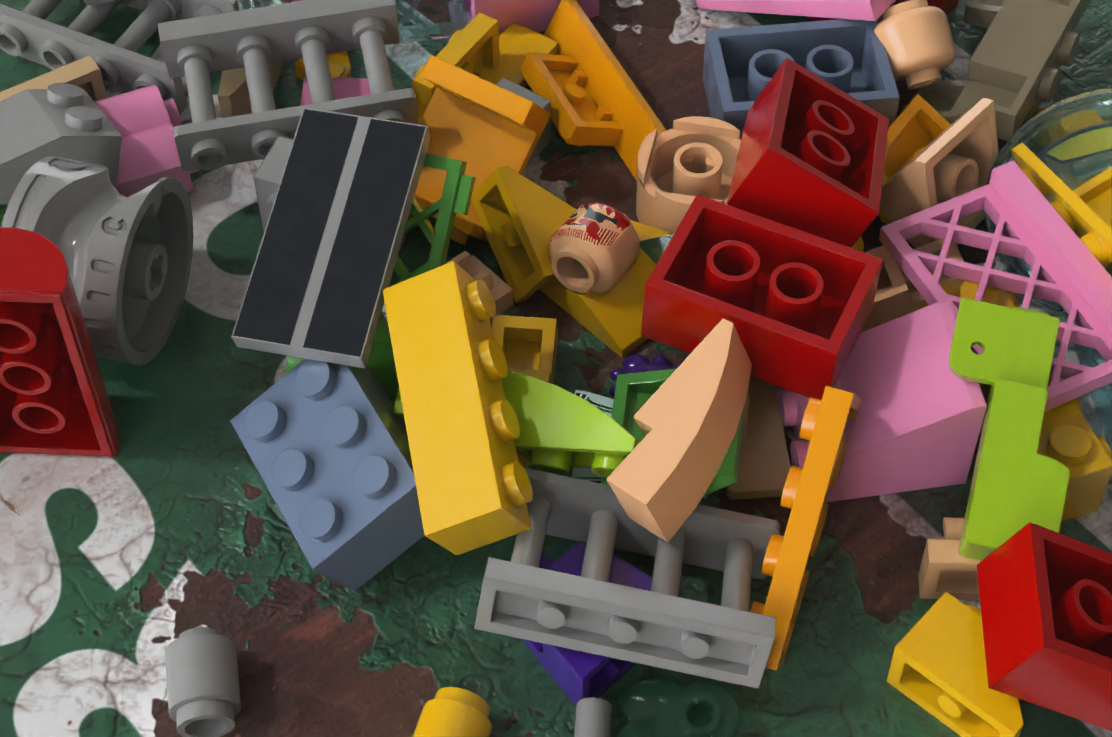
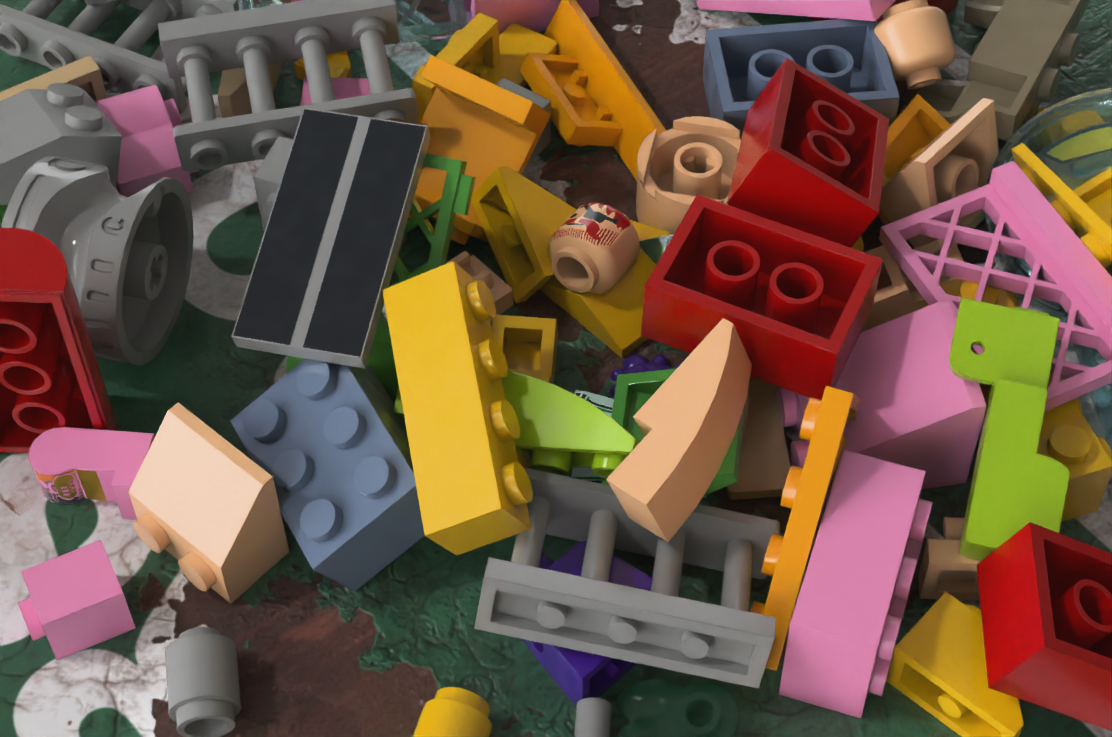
none -> bright pink brick [18,540,136,660]
none -> bright pink leg [28,427,155,520]
none -> light nougat slope [128,402,289,604]
none -> bright pink brick [778,450,933,718]

